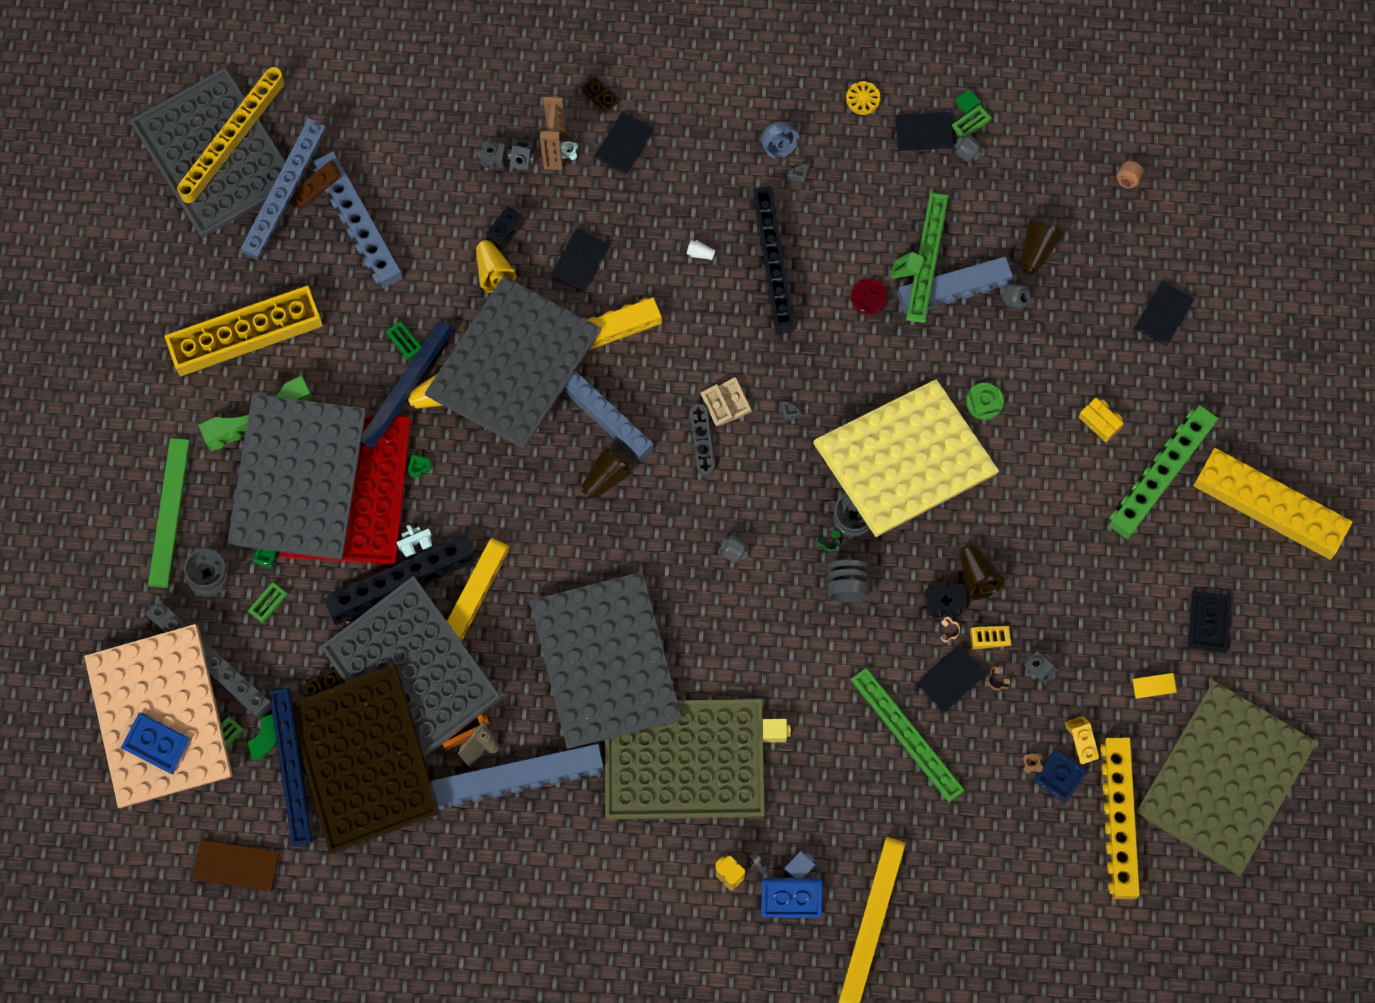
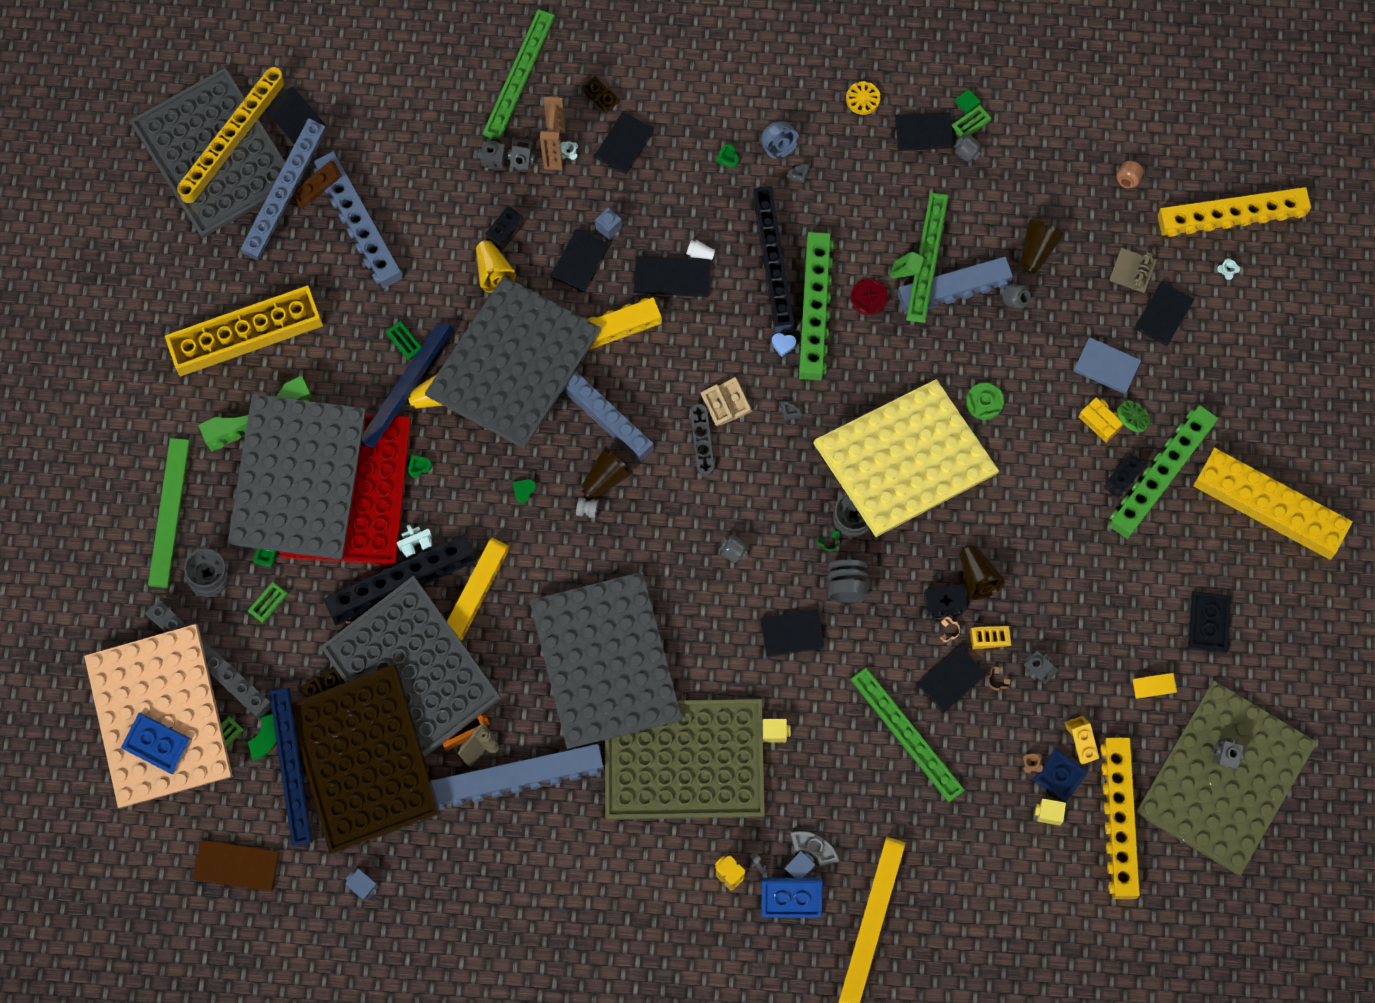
none -> black tile [265,86,326,145]
none -> sand blue brick [345,869,378,902]
none -> bright green tile [483,9,555,141]
none -> green tile [513,479,536,504]
none -> light grey wheel [576,497,598,519]
none -> sand blue brick [595,208,622,240]
none -> black tile [634,256,711,297]
none -> green tile [716,144,739,168]
none -> black tile [760,610,824,657]
none -> light blue tile [772,333,796,357]
none -> light grey tile [790,831,839,867]
none -> bright green brick [799,232,833,380]
none -> light yellow brick [1035,799,1066,826]
none -> sand blue tile [1074,337,1141,395]
none -> black brick [1104,453,1145,499]
none -> dark tan hinge [1109,248,1157,293]
none -> bright green wheel [1117,400,1151,432]
none -> yellow brick [1157,187,1311,237]
none -> dark grey brick [1213,738,1244,769]
none -> light aqua plate [1217,258,1240,280]

